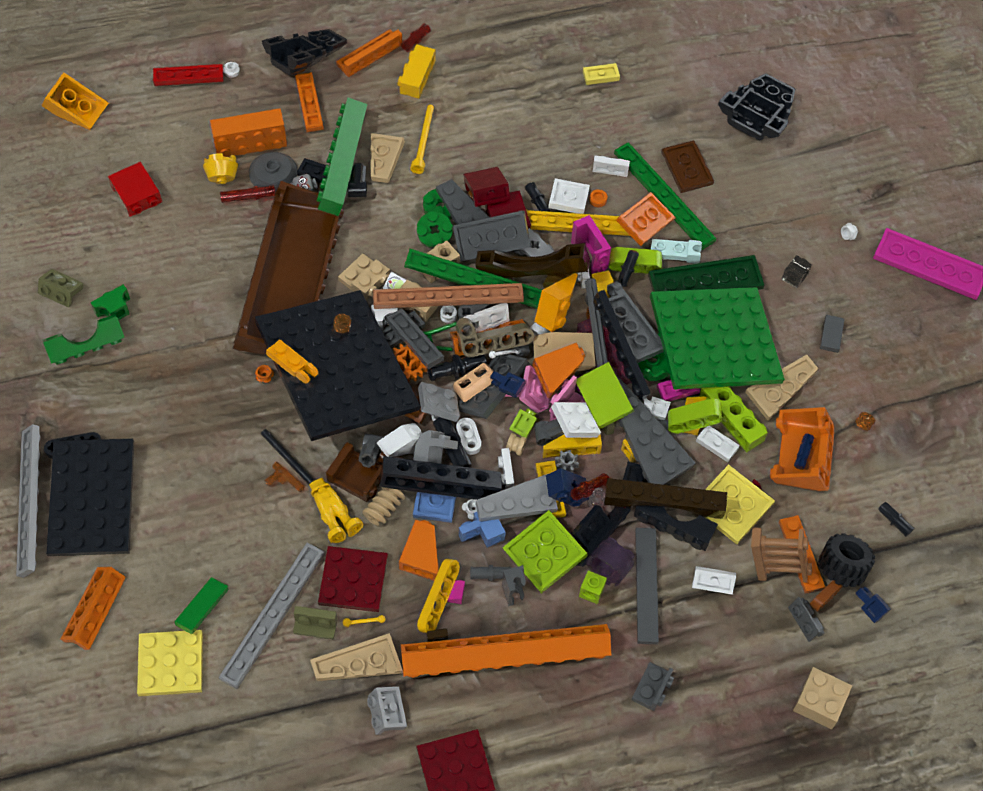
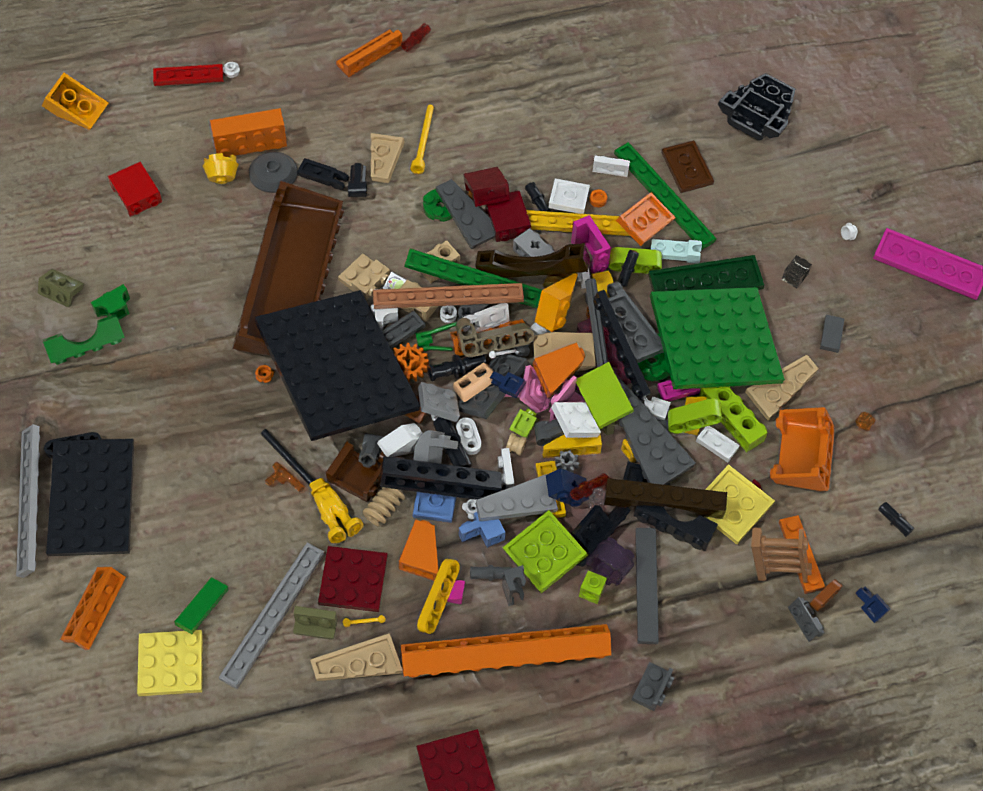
clear red pin [220,185,275,203] -> none
black wedge [262,29,347,76] -> none
light orange hinge [266,340,319,384] -> none
light grey head [290,174,318,192] -> none
orange plate [295,72,324,132] -> none
green brick [316,97,367,216] -> none
clear orange bush [333,314,351,333] -> none
light grey bracket [367,686,407,735] -> none
dark grey plate [386,308,444,369] -> none
yellow brick [397,44,436,99] -> none
green plate [417,211,453,248] -> none
dark brown tile [427,628,448,642] -> none
dark grey plate [453,211,531,262] -> none
light yellow plate [583,63,620,85] -> none
white plate [692,566,736,595] -> none
tan brick [793,667,852,730] -> none
dark blue axle [794,433,814,470] -> none
black tyre [818,533,875,587] -> none

